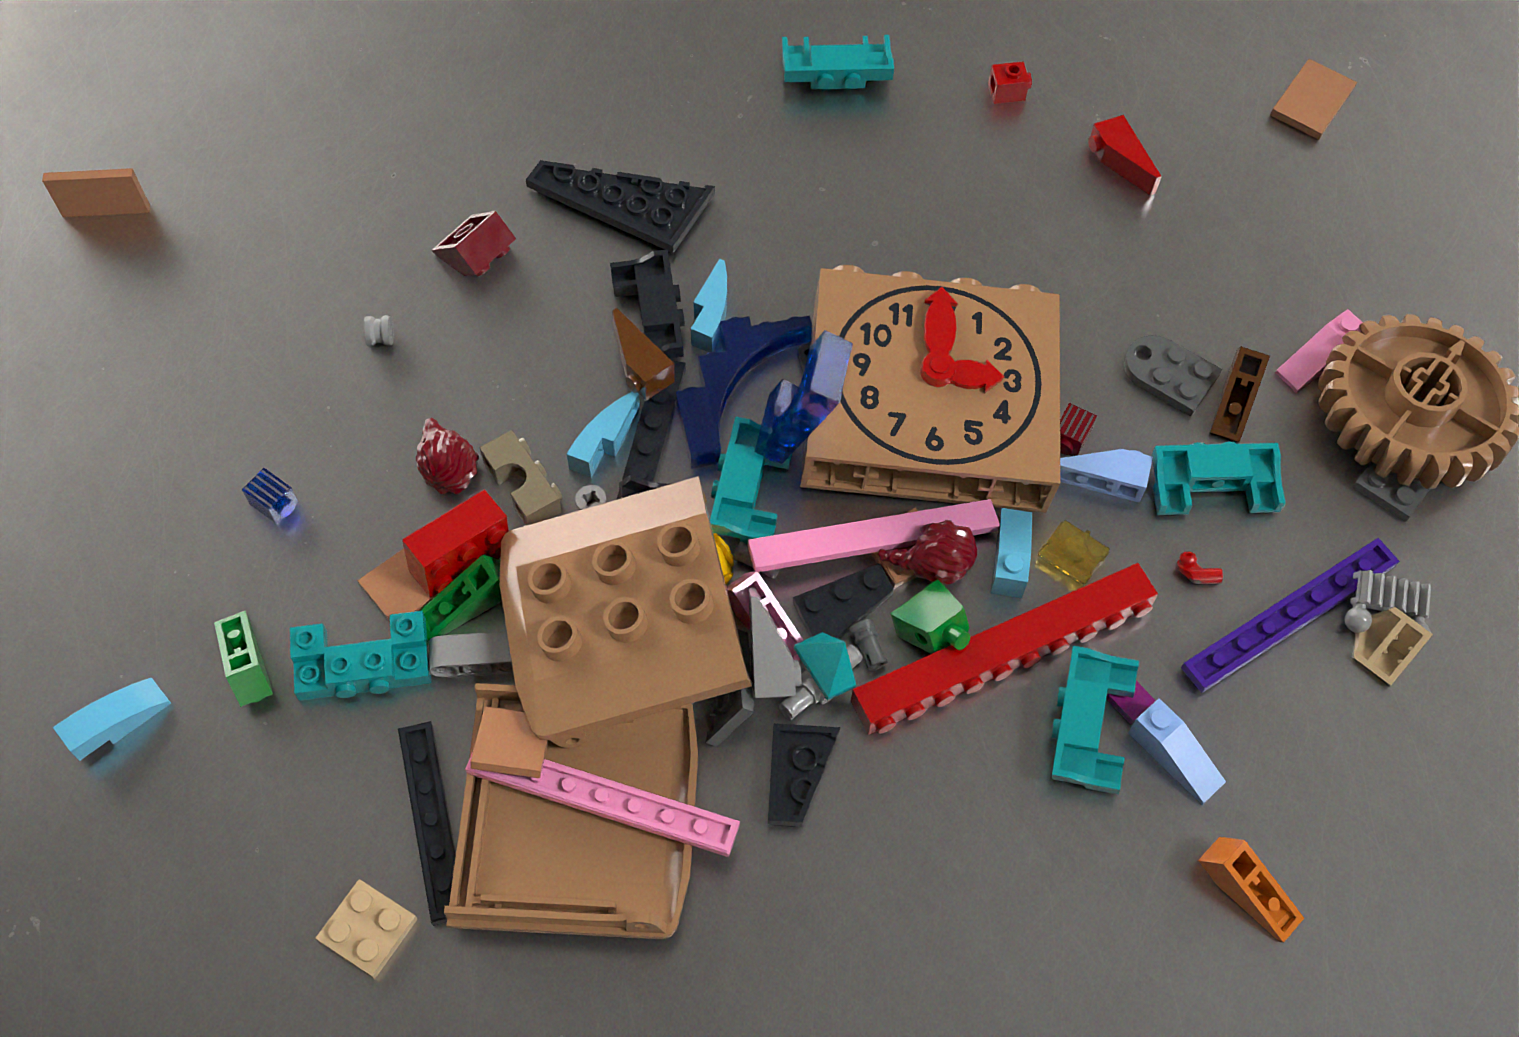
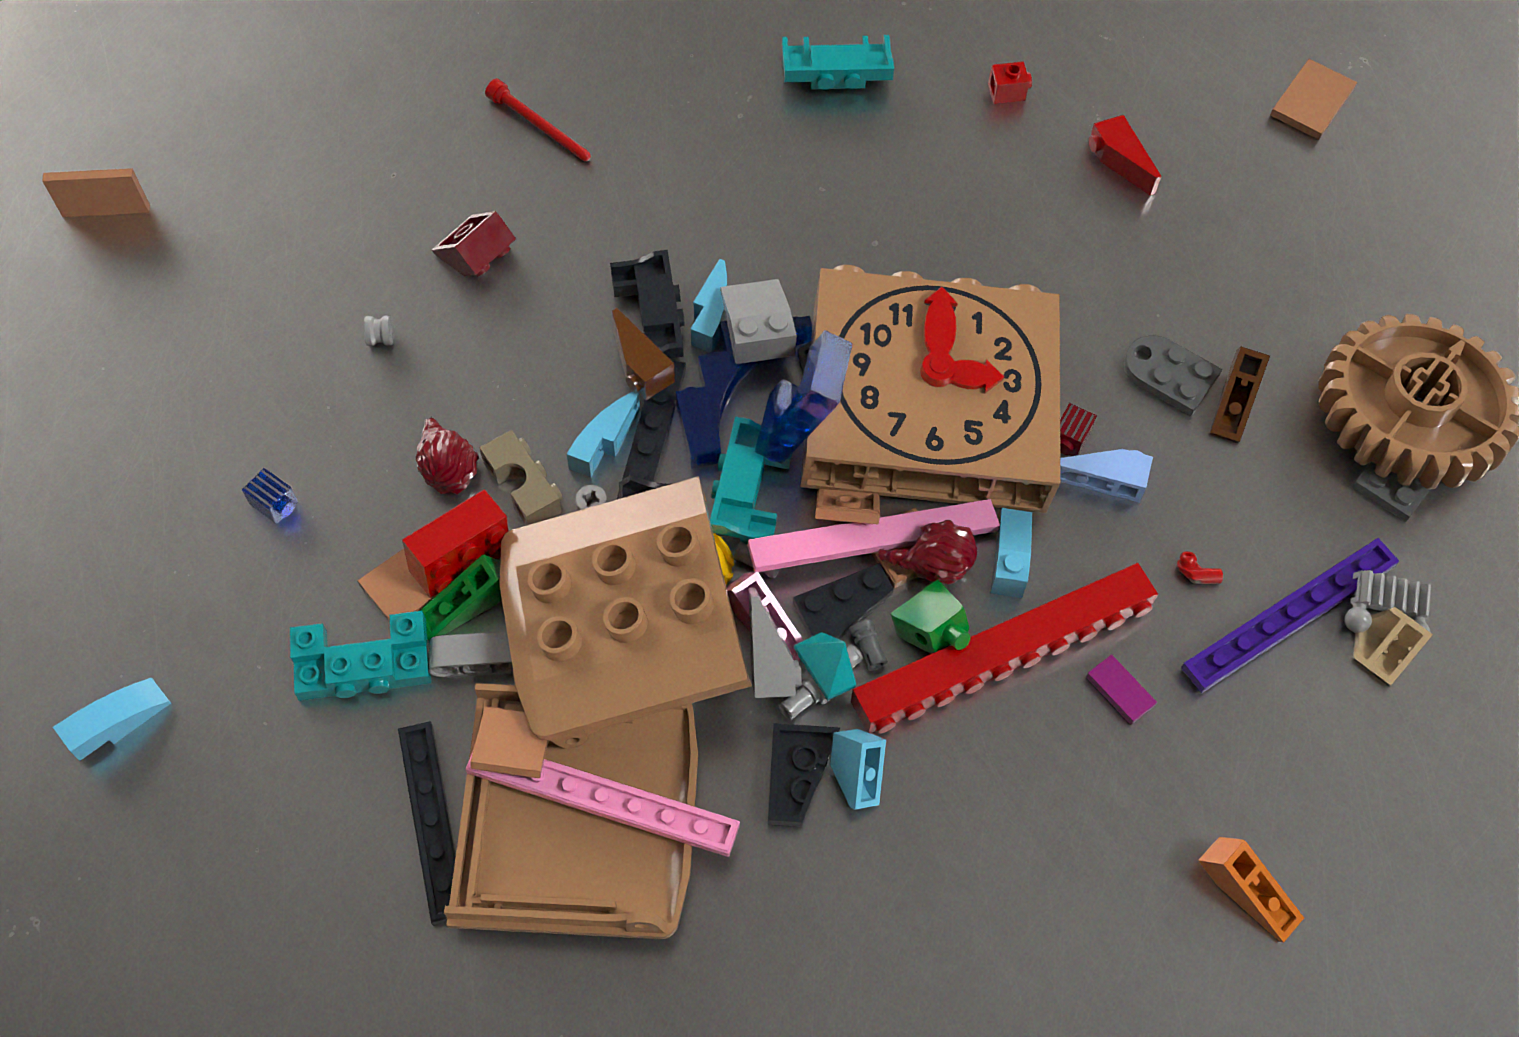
green slope [214,610,273,707] -> none
tan plate [315,879,418,979] -> none
black wing [526,160,715,253] -> none
dark grey wing [706,629,755,747] -> none
clear yellow piece [1038,520,1110,586] -> none
teal bracket [1051,646,1139,795] -> none
light blue slope [1128,699,1226,805] -> none
teal bracket [1151,442,1286,515] -> none
bright pink slope [1275,309,1363,393] -> none
none -> red piece [485,78,591,162]
none -> light grey slope [720,279,796,364]
none -> nougat tile [815,489,880,524]
none -> medium azure slope [830,729,886,810]

